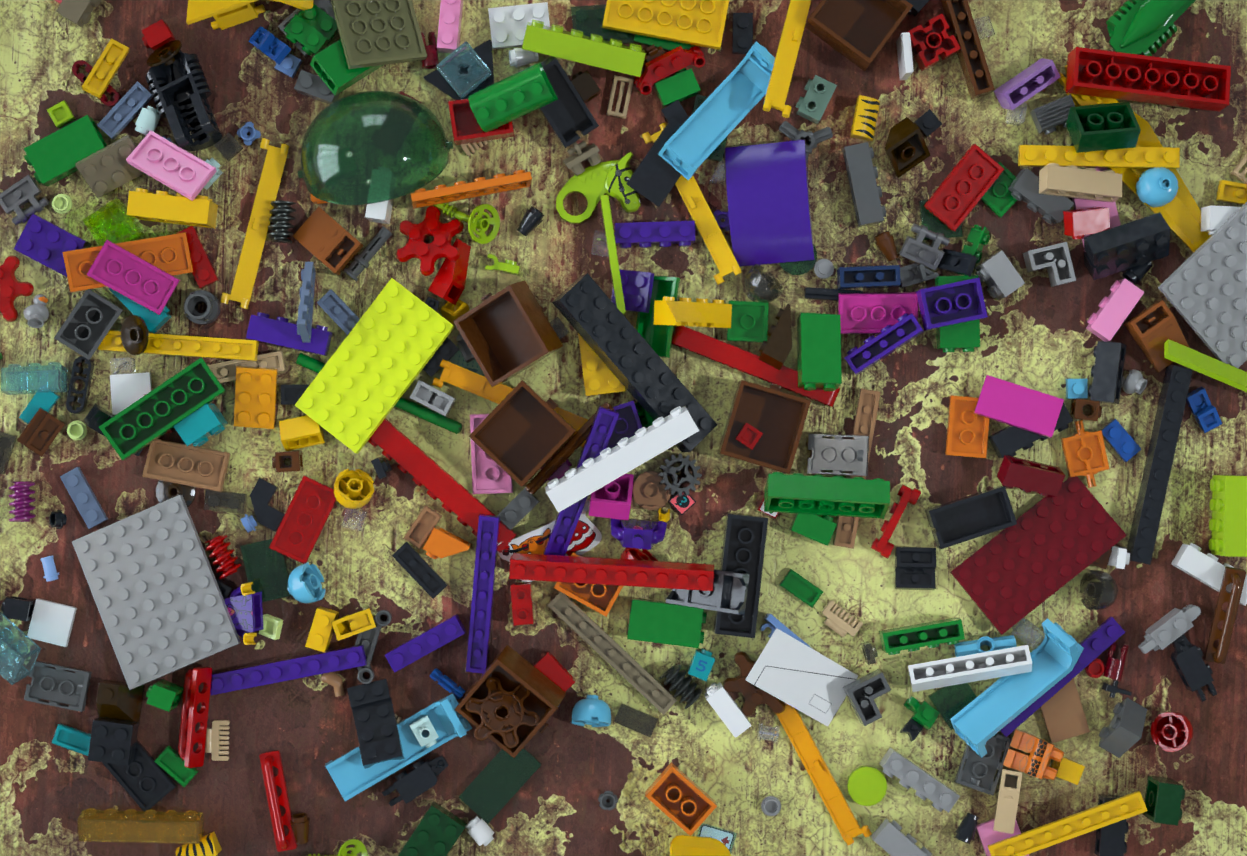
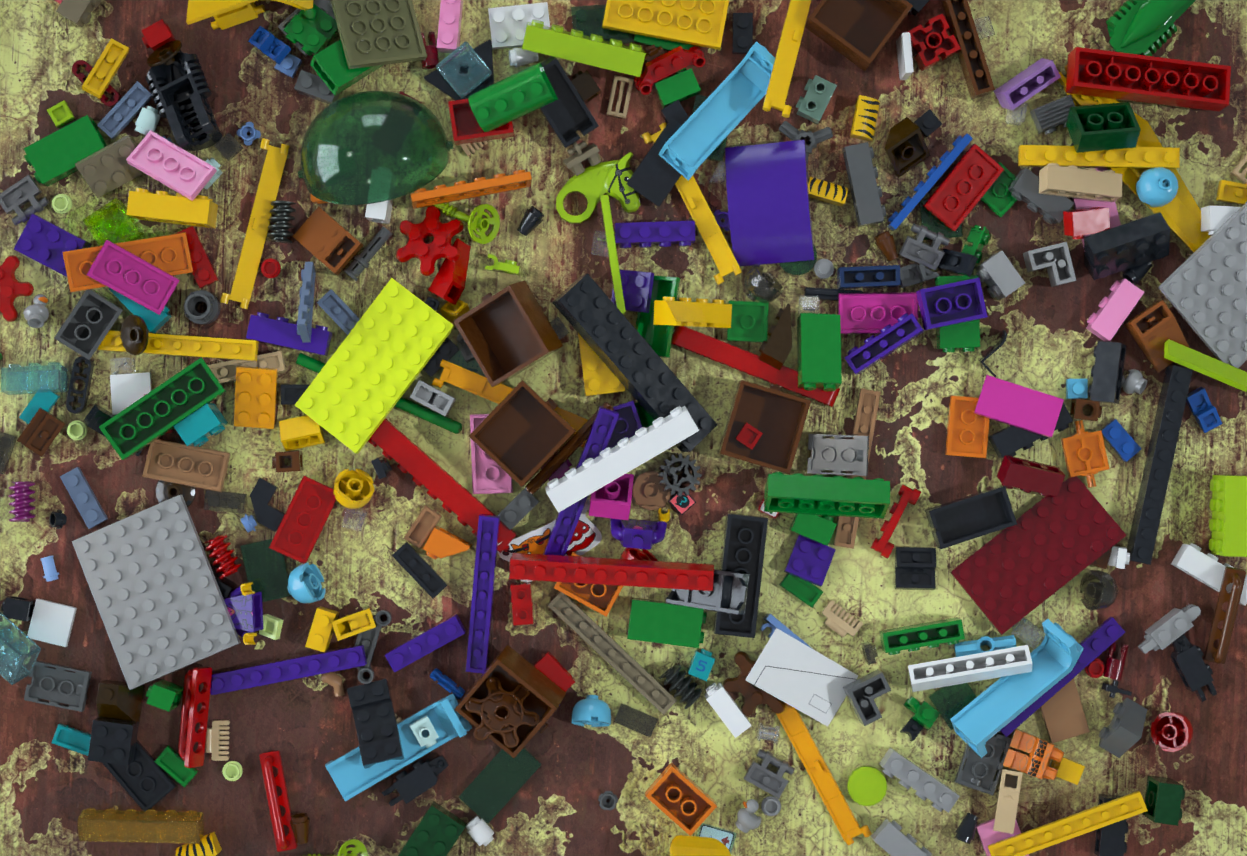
none -> yellowish green plate [222,761,243,781]
none -> red plate [261,258,281,279]
none -> light grey animal [735,799,761,833]
none -> flat silver plate [744,749,795,799]
none -> dark purple plate [784,534,836,587]
none -> clear slope [798,296,820,317]
none -> yellow brick [808,177,848,207]
none -> blue plate [887,133,973,231]
none -> black piece [979,329,1007,378]

